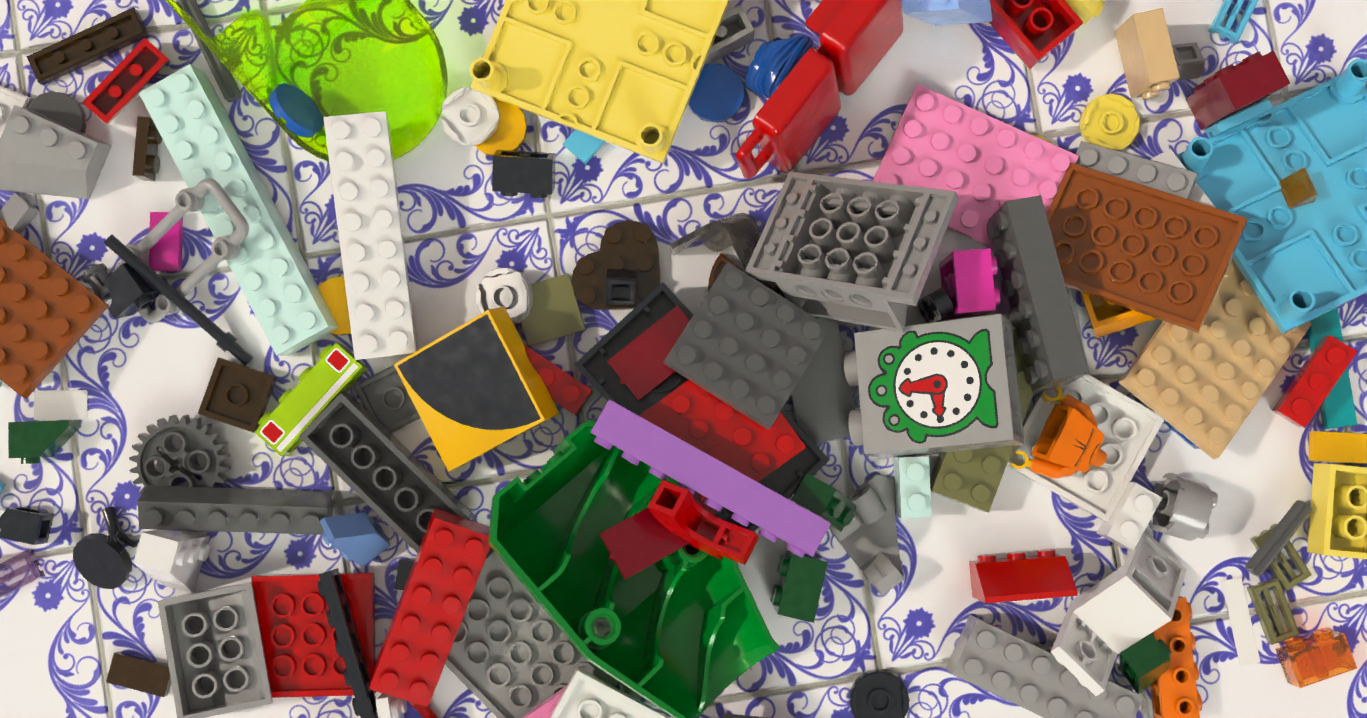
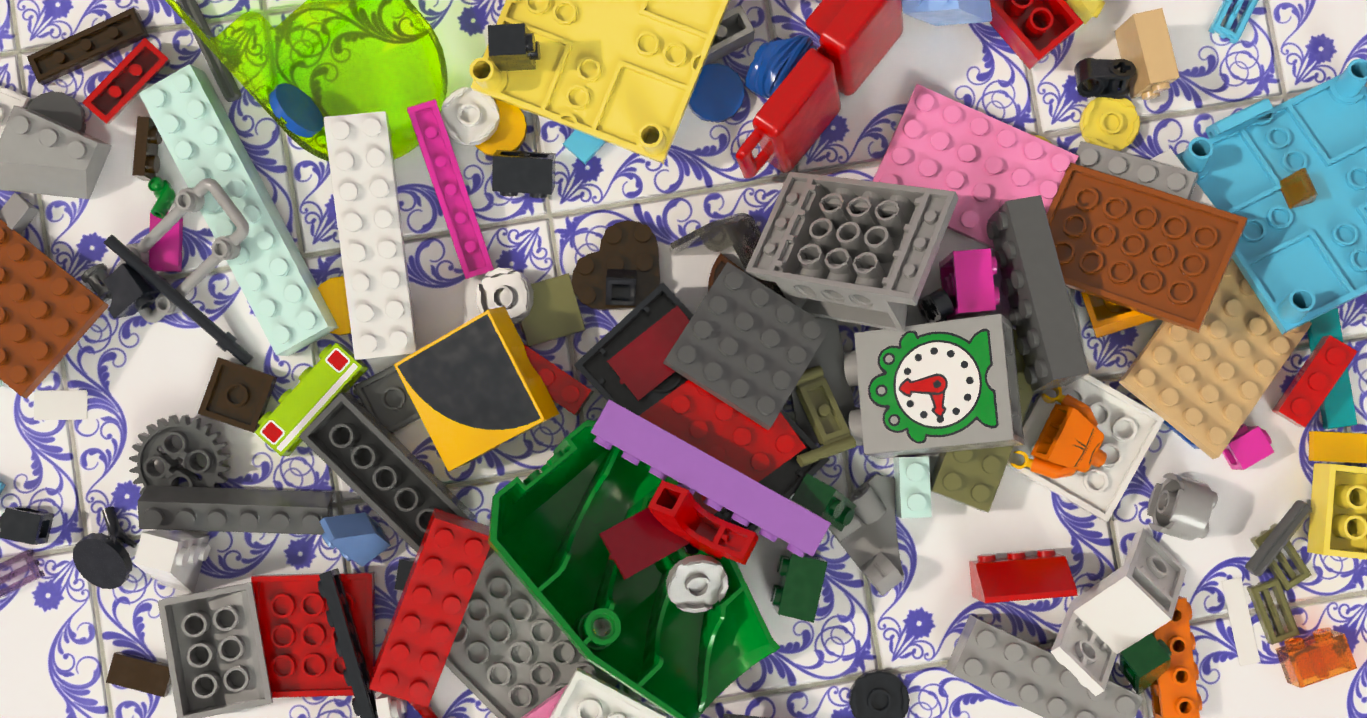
dark green slope [8,420,81,464] -> none
white brick [1097,482,1162,550] -> none
light grey slope [1172,42,1205,81] -> none
dark red brick [1186,51,1290,130] -> none
none -> green arm [148,176,176,219]
none -> dark pink plate [407,99,494,279]
none -> black brick [488,23,540,71]
none -> light grey tile [666,554,729,613]
none -> olive plate [796,365,856,467]
none -> black piece [1074,58,1136,99]
none -> dark pink brick [1222,424,1274,470]

